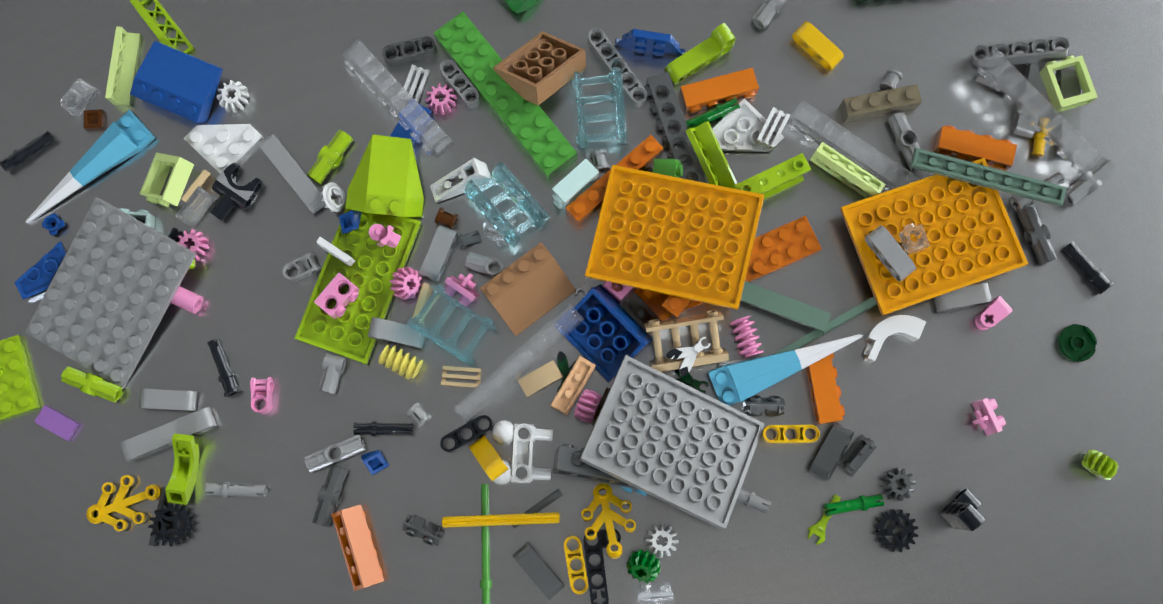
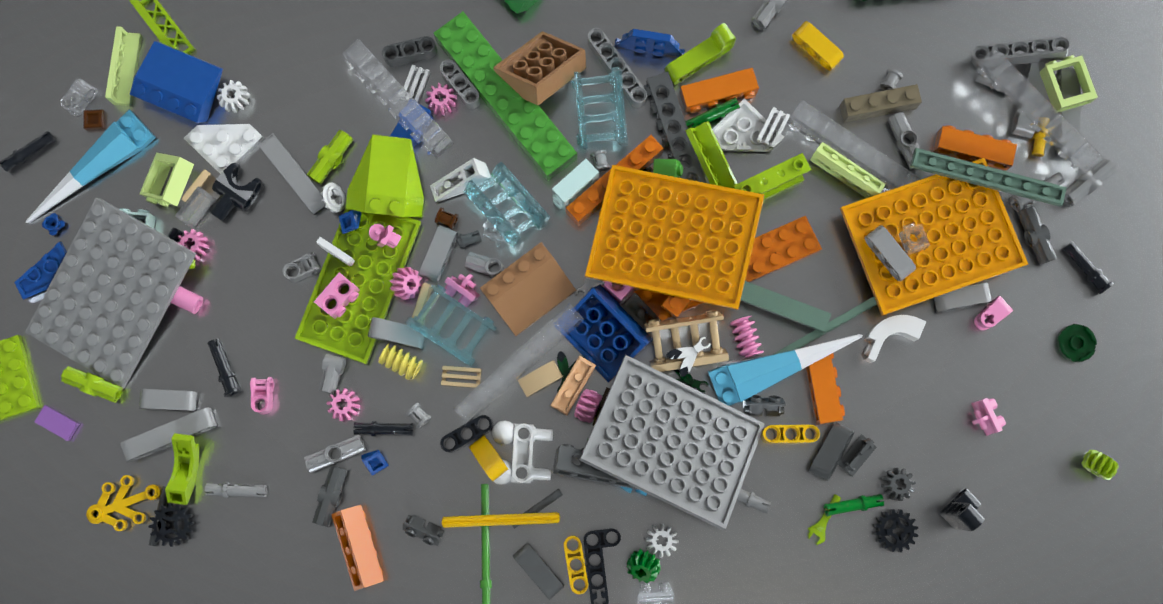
yellow plant [581,483,636,559] -> none
none -> bright pink gear [327,388,361,422]

